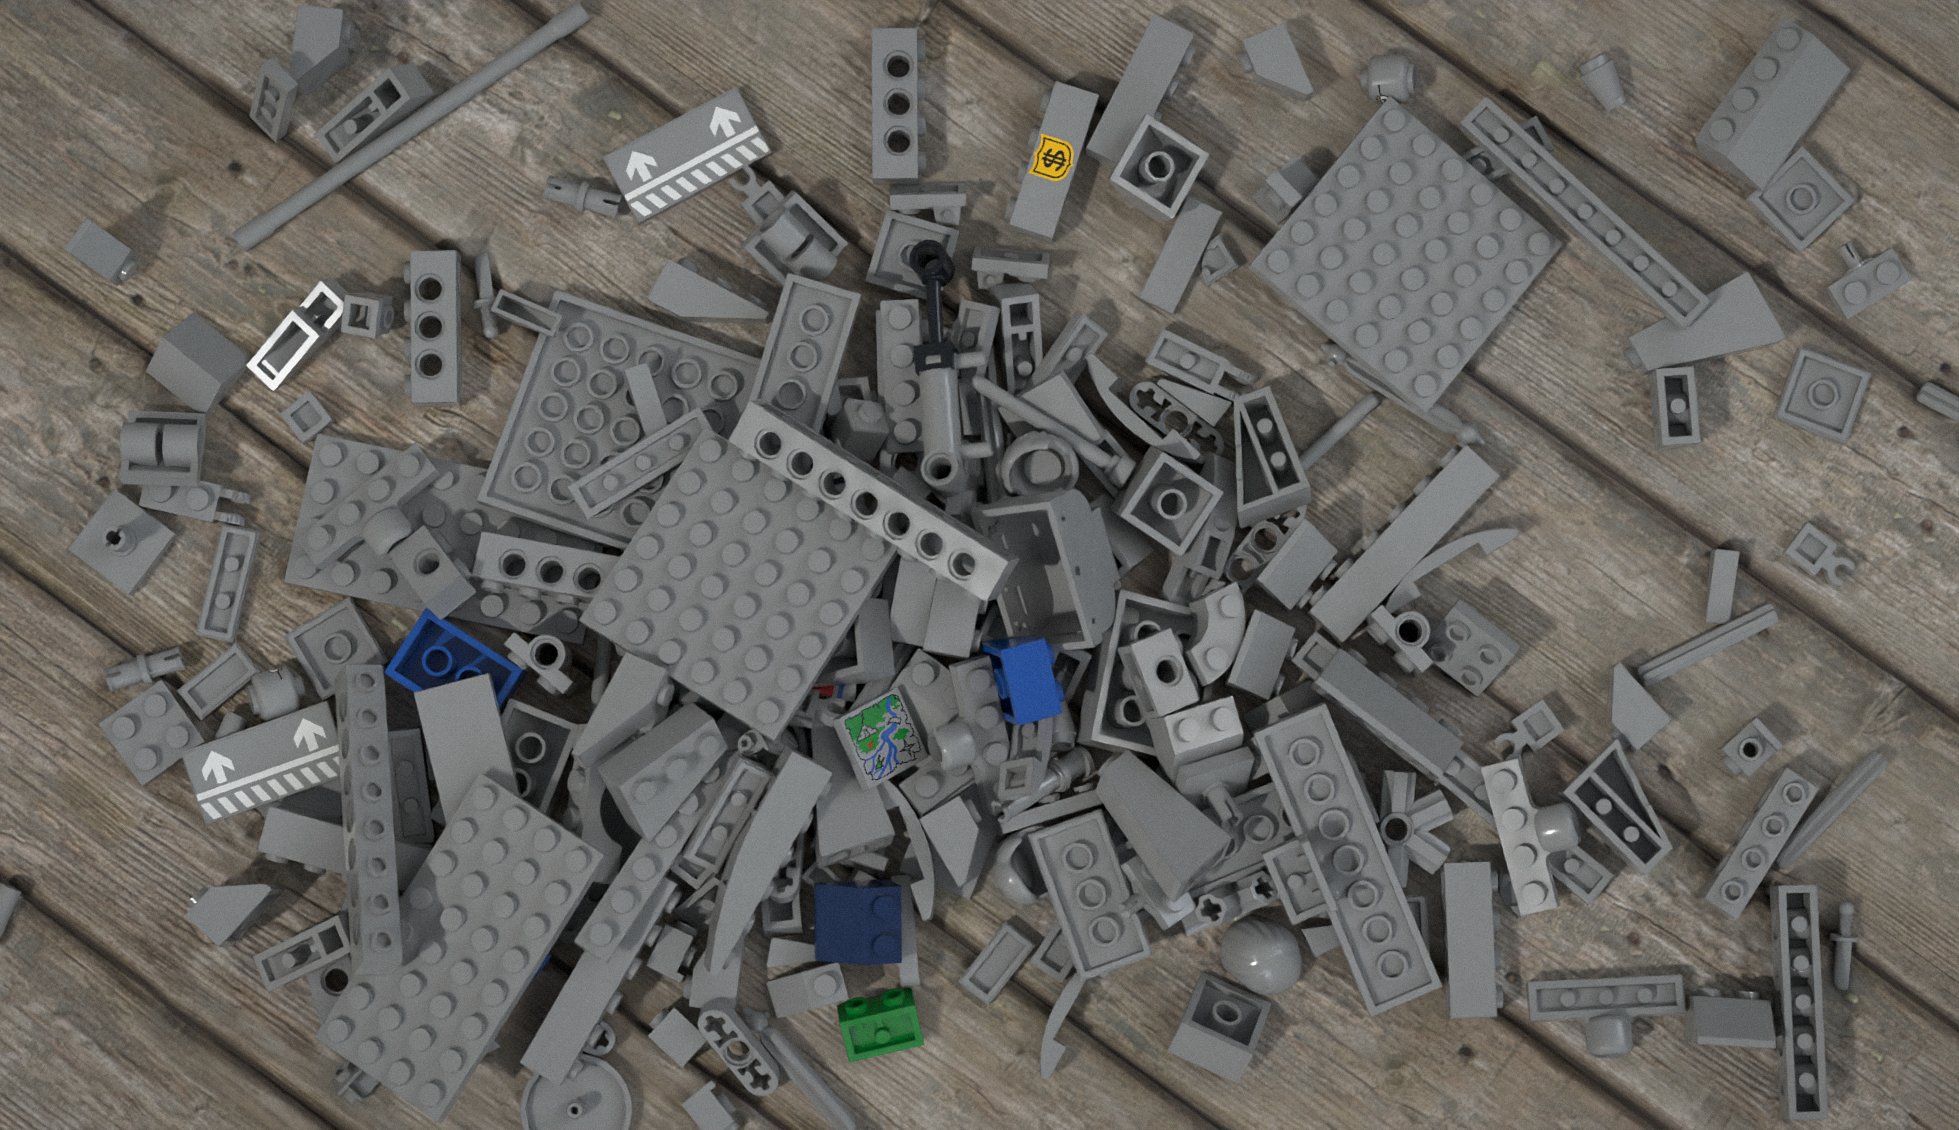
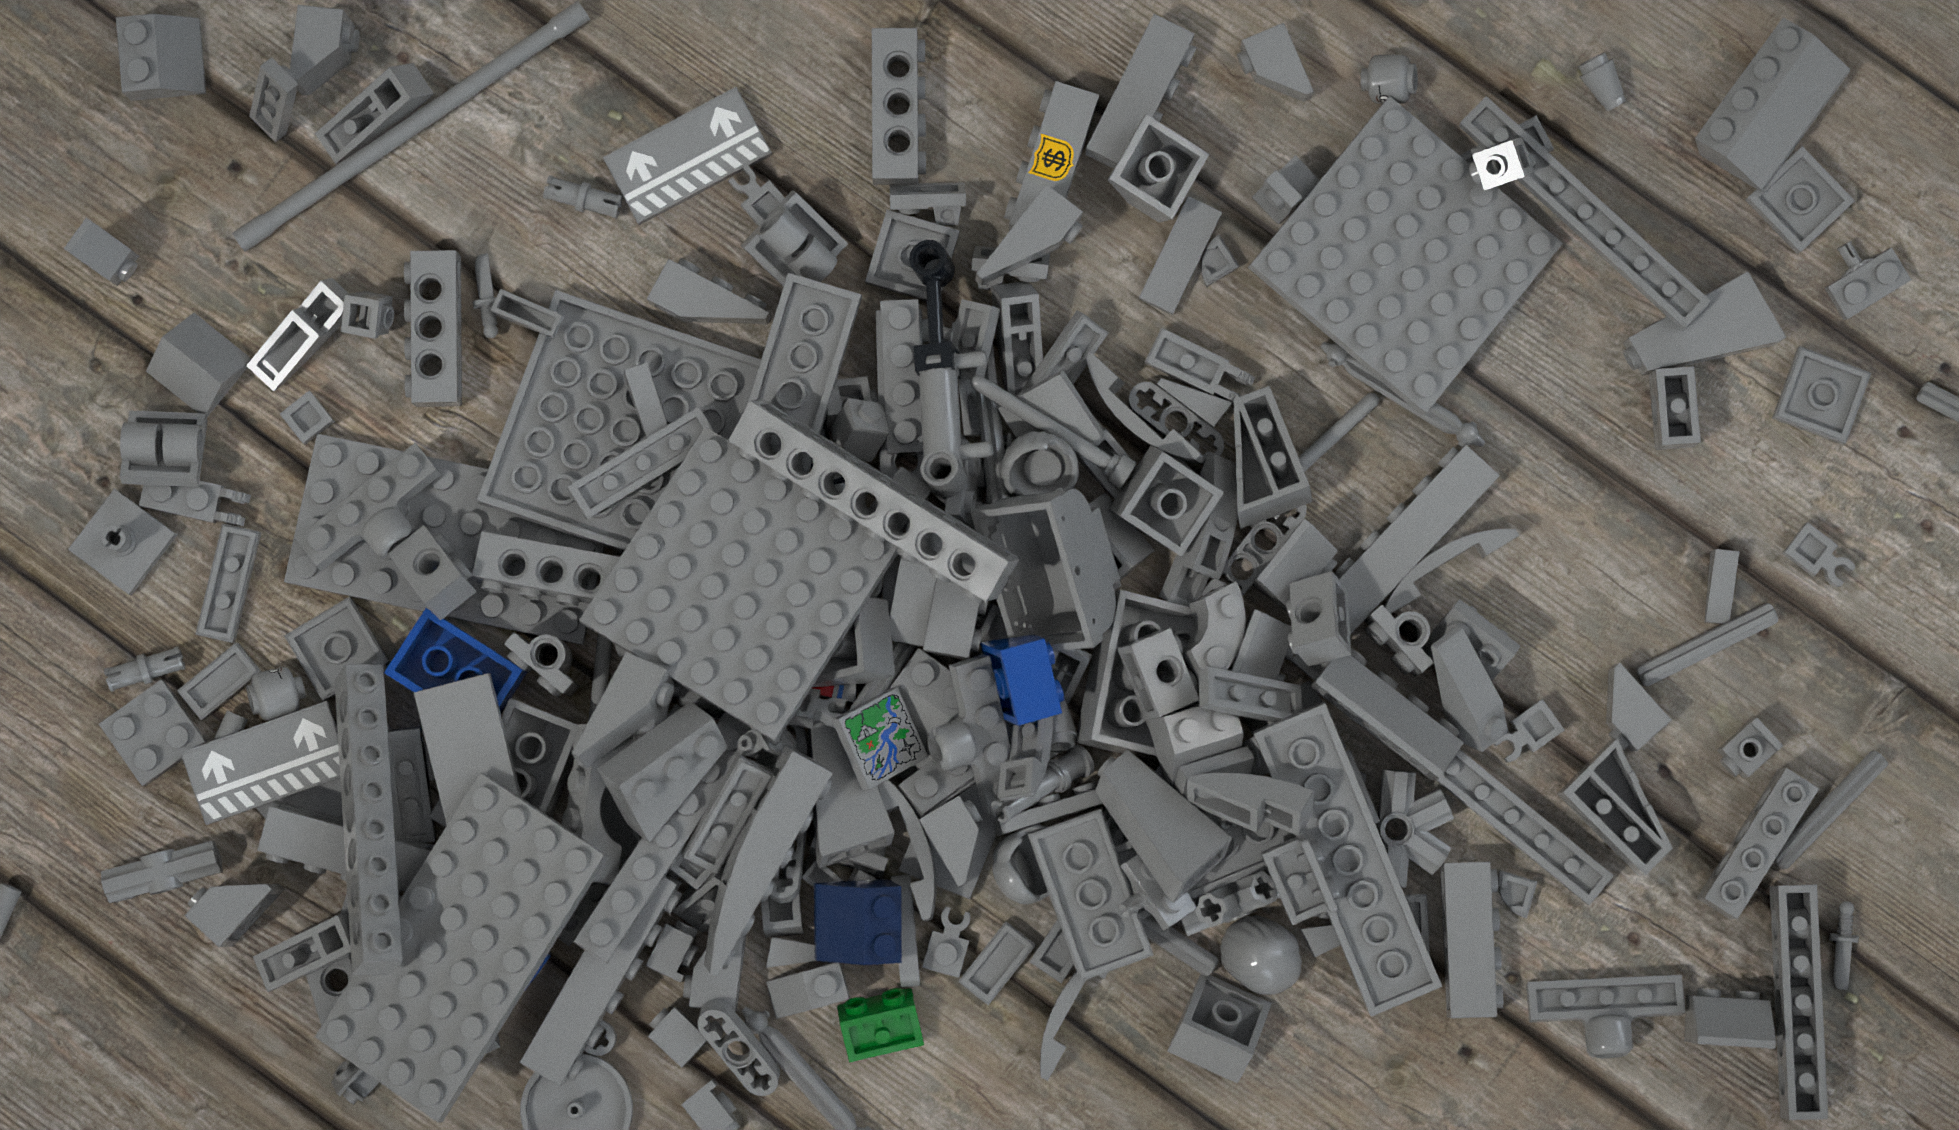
light grey plate [1480,756,1581,916] -> none
none -> light grey piece [101,841,223,903]
none -> light grey slope [116,14,206,101]
none -> light grey plate [922,906,970,978]
none -> light grey slope [975,184,1083,285]
none -> light grey axle [1141,915,1218,977]
none -> light grey slope [1187,773,1314,836]
none -> light grey plate [1199,667,1302,722]
none -> light grey brick [1286,571,1351,667]
none -> light grey slope [1431,626,1508,752]
none -> brick [1469,137,1534,190]

